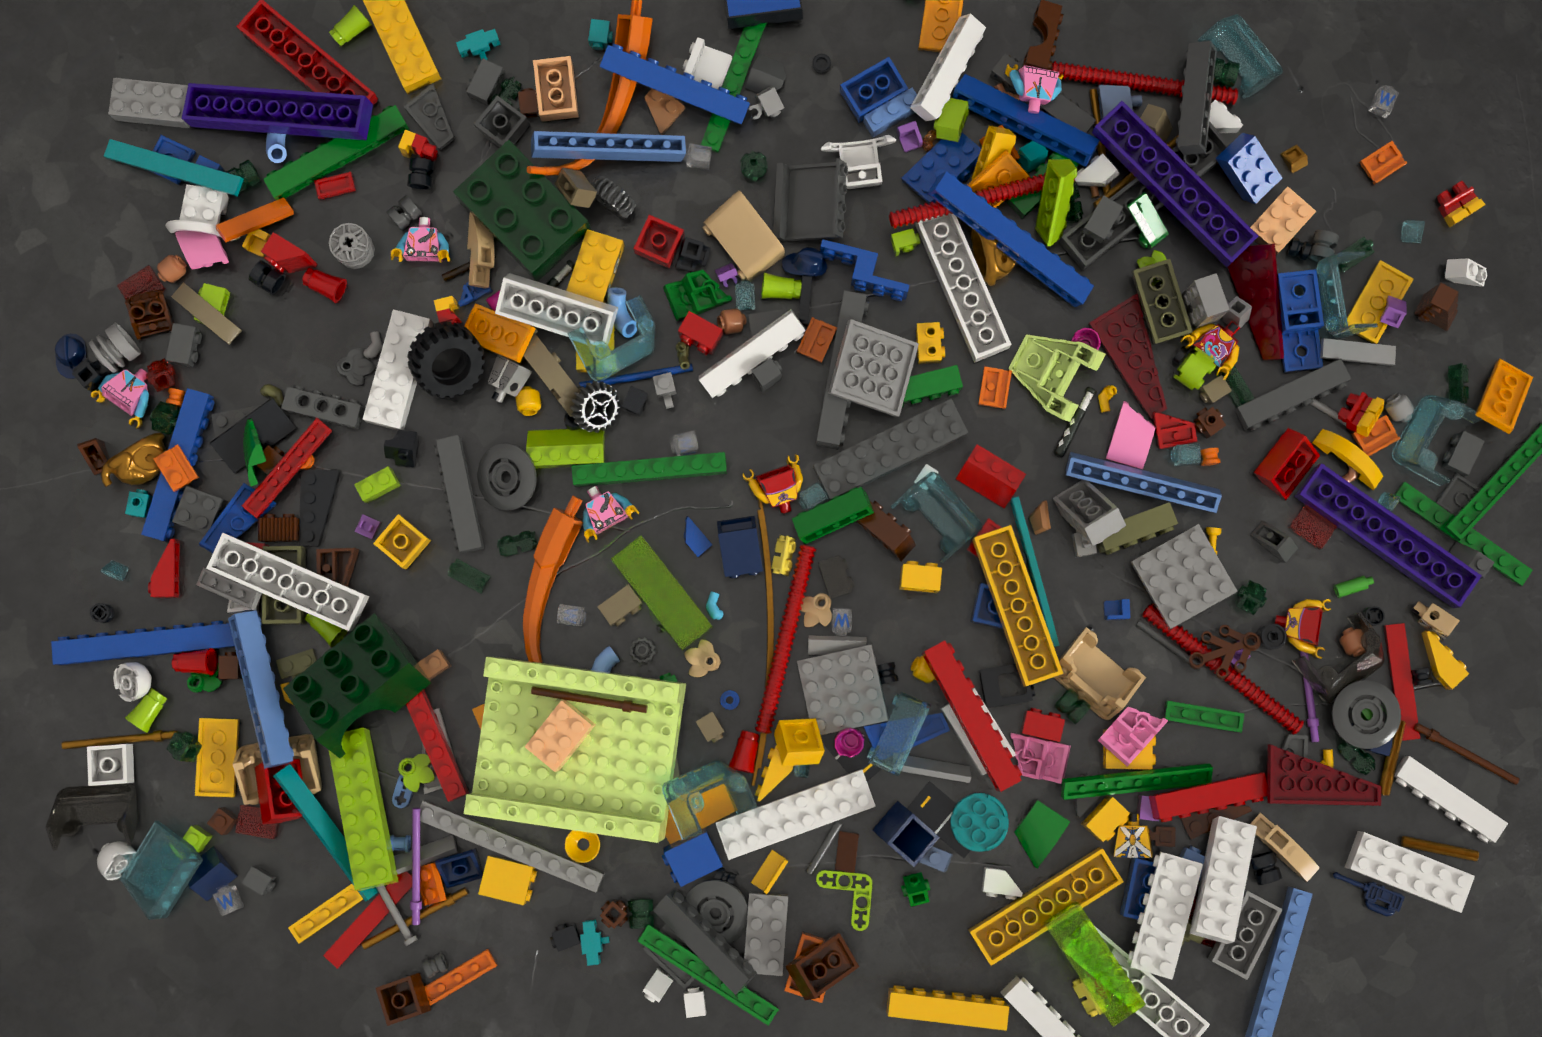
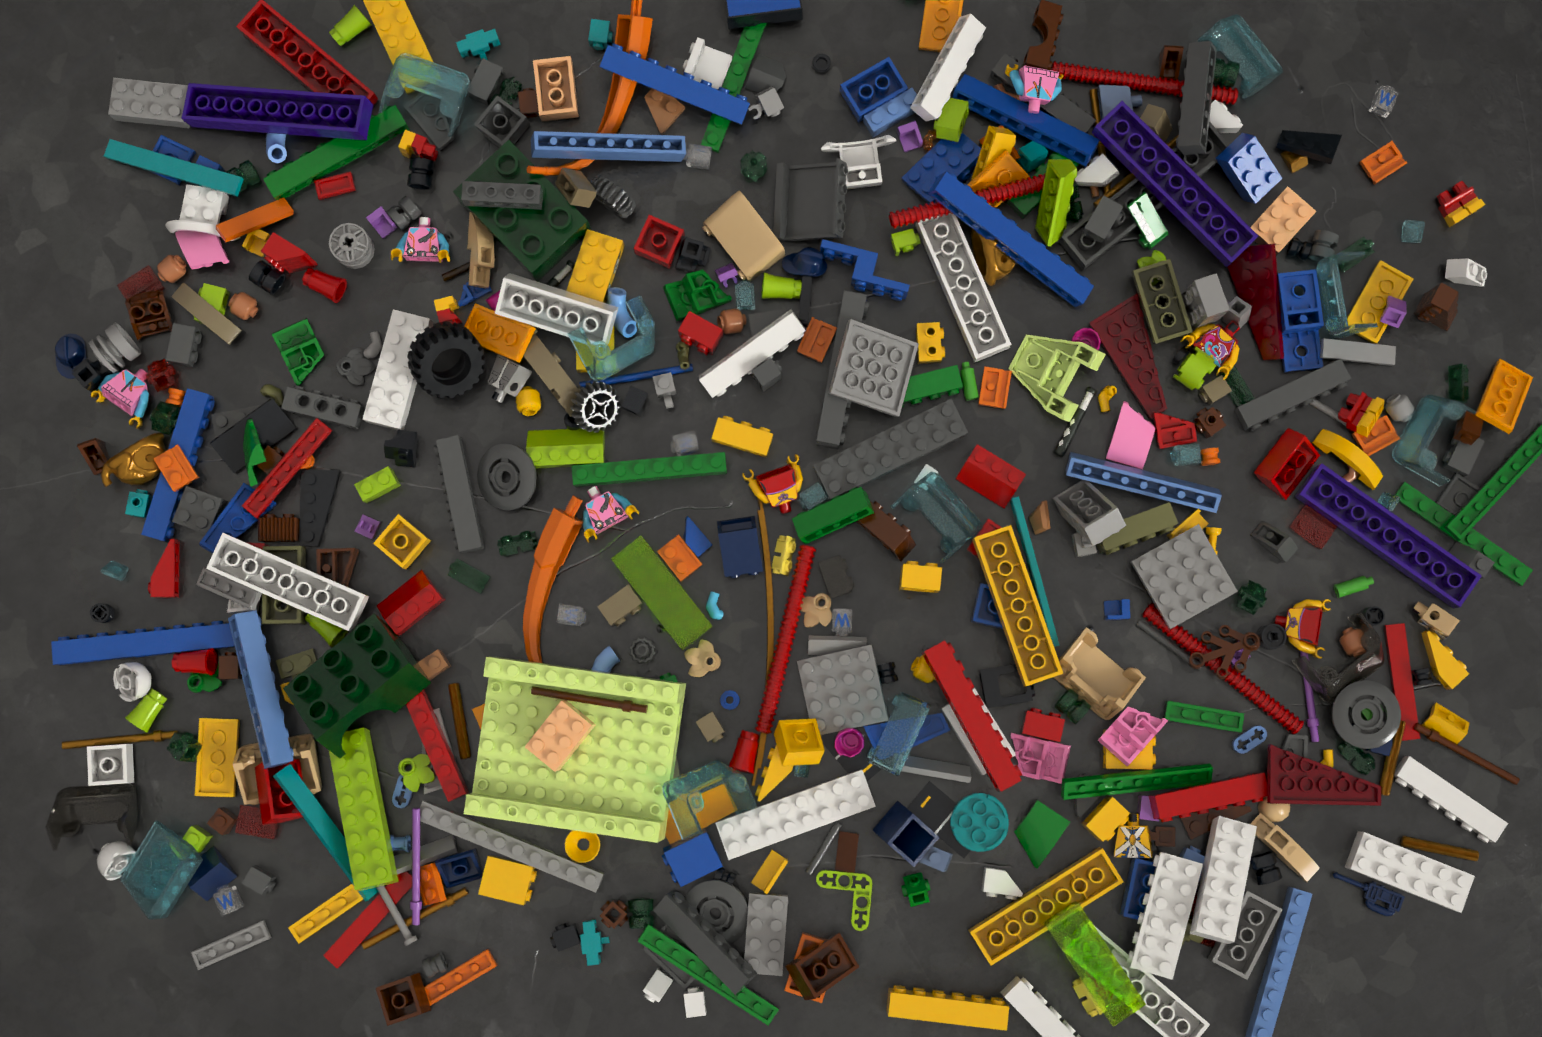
none -> light grey tile [191,920,272,970]
none -> nougat head [228,292,259,320]
none -> green slope [271,318,324,386]
none -> medium lavender panel [366,206,398,239]
none -> red slope [376,570,446,636]
none -> clear light blue windscreen [378,53,470,137]
none -> pearl gold axle [448,683,471,759]
none -> dark grey brick [461,181,543,210]
none -> orange plate [657,534,703,581]
none -> yellow brick [711,416,773,458]
none -> bright green cylinder [960,362,979,401]
none -> reddish brown slope [1159,45,1184,81]
none -> yellow panel [1166,509,1209,540]
none -> medium blue beam [1232,726,1267,754]
none -> tan hair [1258,796,1291,822]
none -> black wing [1276,130,1342,164]
none -> yellow panel [1422,702,1469,744]
none -> reddish brown brick [1453,411,1484,445]

